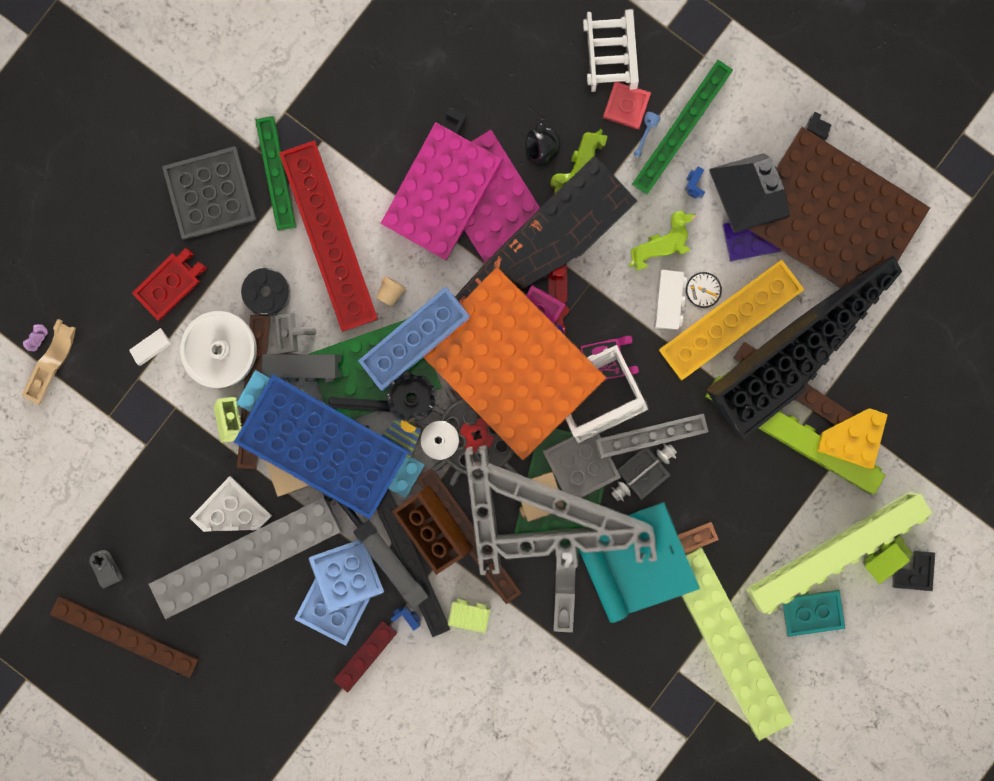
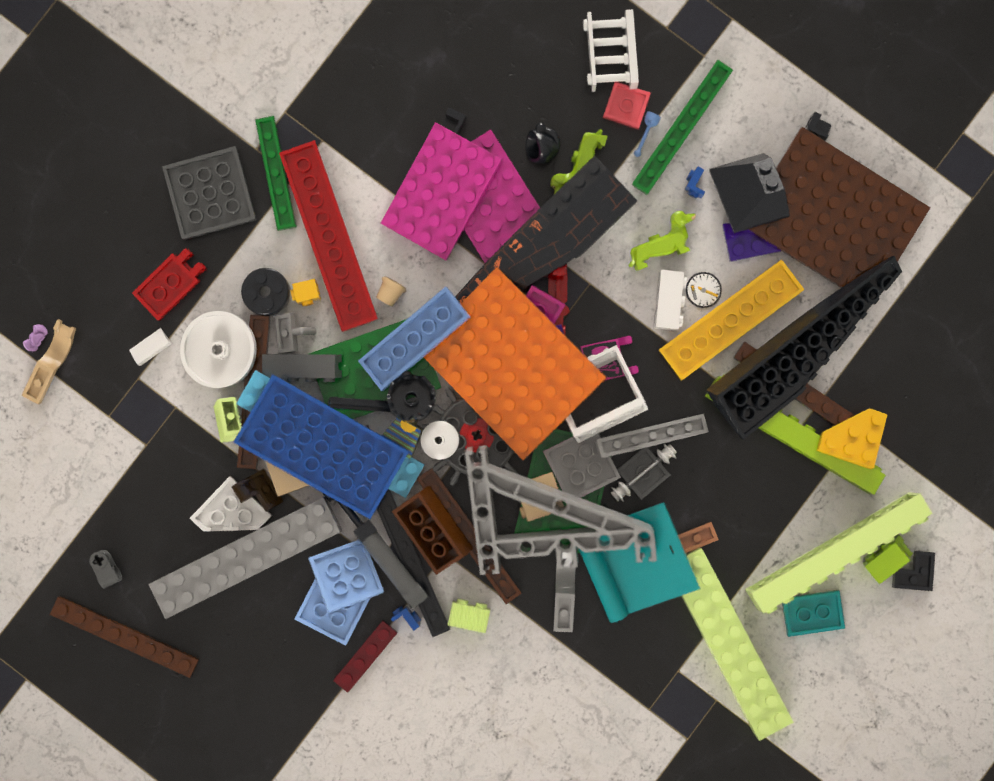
none -> dark brown plate [232,469,284,512]
none -> yellow brick [290,279,321,307]

